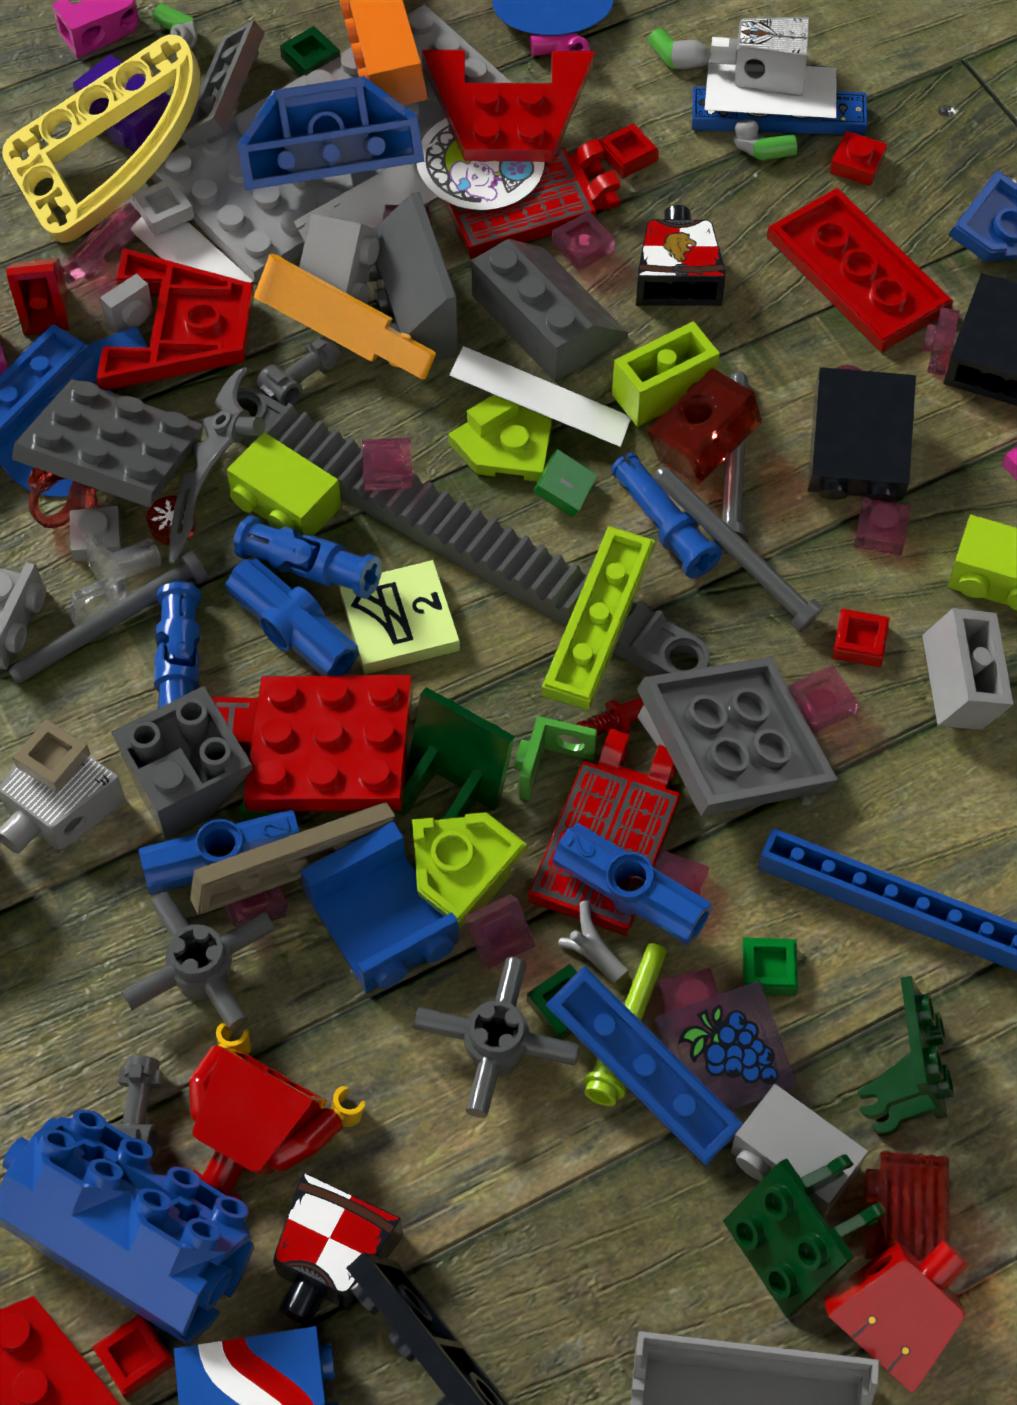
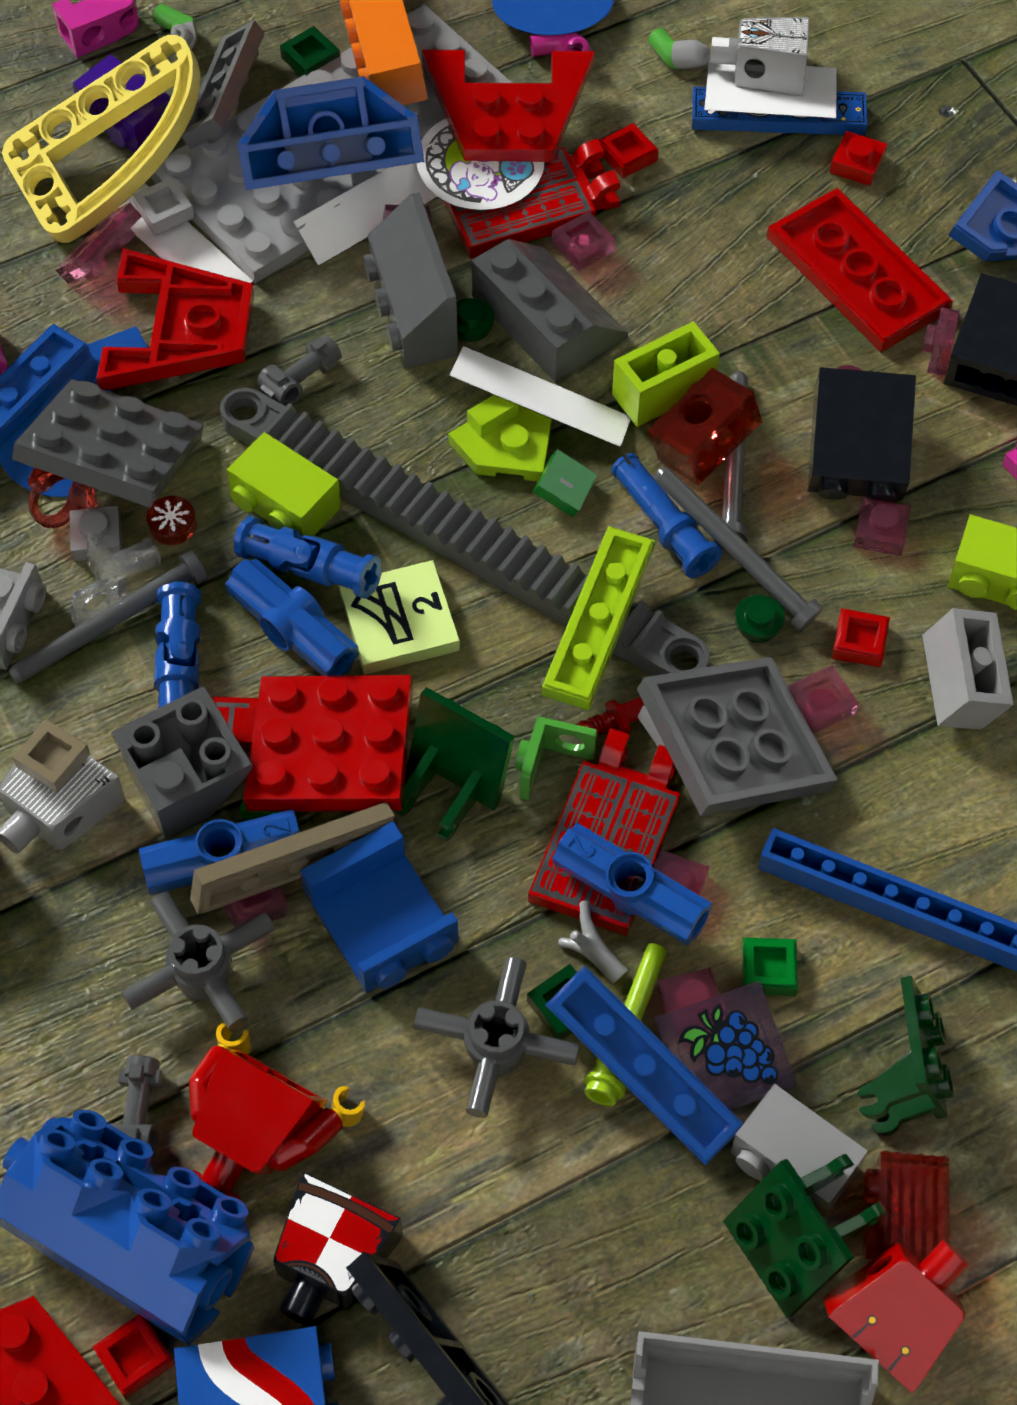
red slope [6,258,70,335] -> none
light grey plate [100,273,154,334] -> none
dark grey piece [169,367,265,563] -> none
light orange piece [254,254,436,379] -> none
light grey brick [299,213,379,304] -> none
clear pink plate [362,438,413,491] -> none
lime plate [412,812,528,928] -> none
clear pink plate [464,894,536,969] -> none
torso [636,205,726,306] -> none
arm [733,119,797,161] -> none
none -> dark green plate [456,298,494,342]
none -> dark green plate [735,595,785,643]

